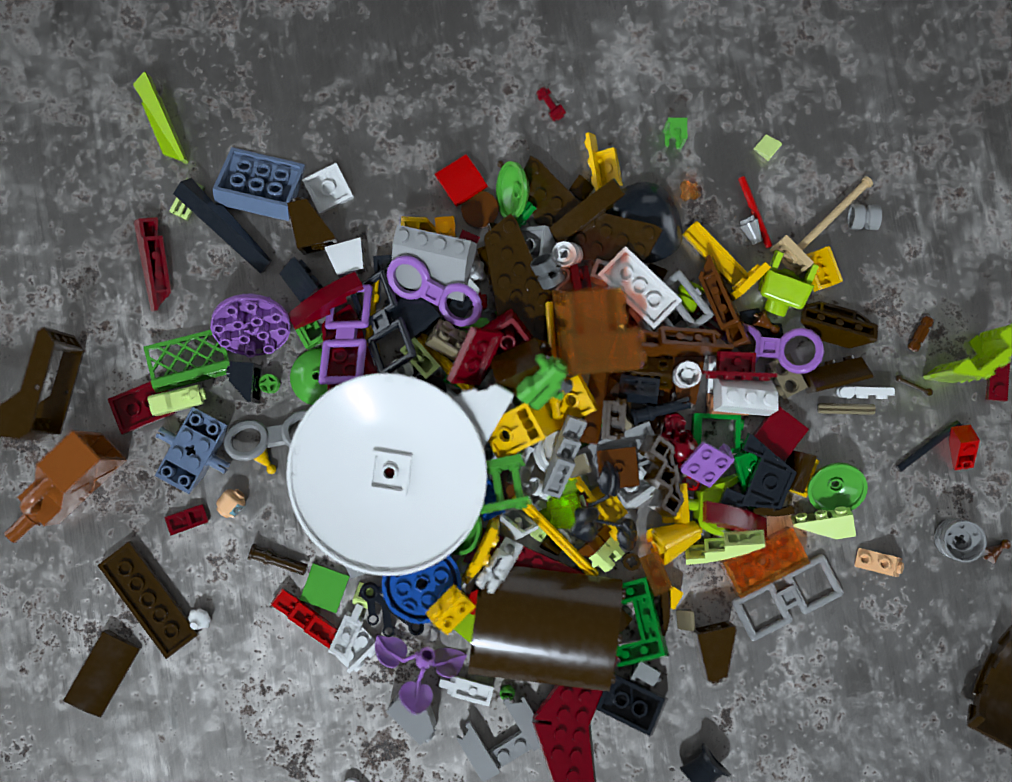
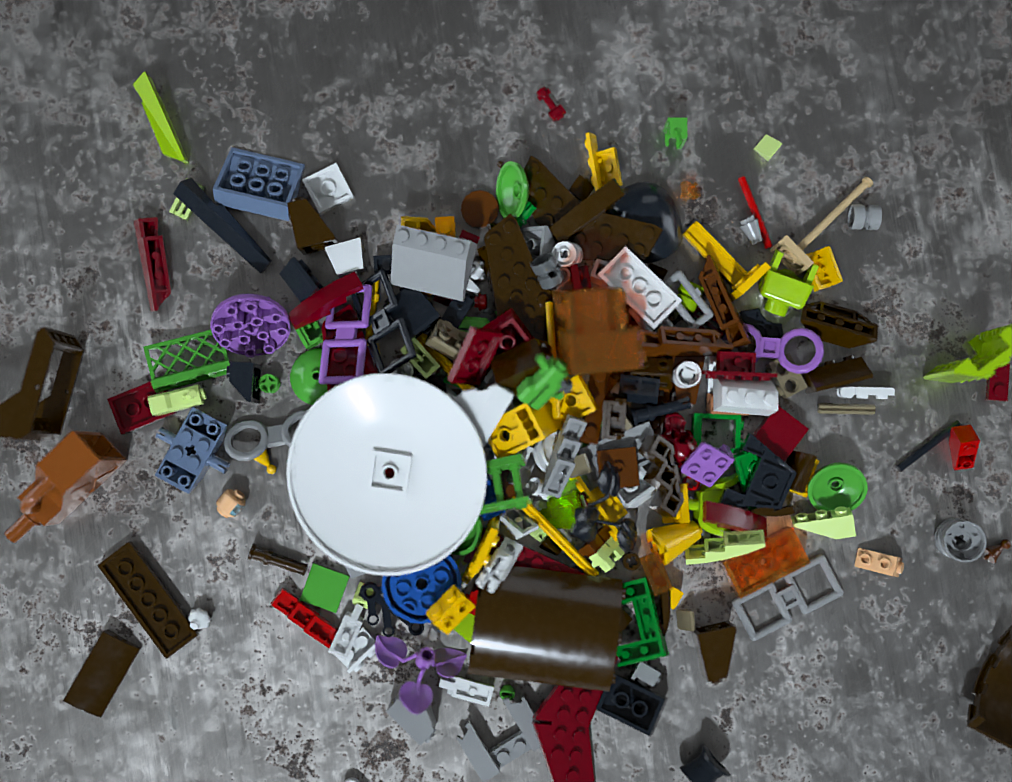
dark red slope [164,504,208,536] -> none
medium lavender bar [387,255,482,327] -> none
red slope [434,154,488,207] -> none
reddish brown piece [752,310,780,335] -> none
dark brown hinge [895,375,933,396] -> none
reddish brown axle [908,316,934,352] -> none

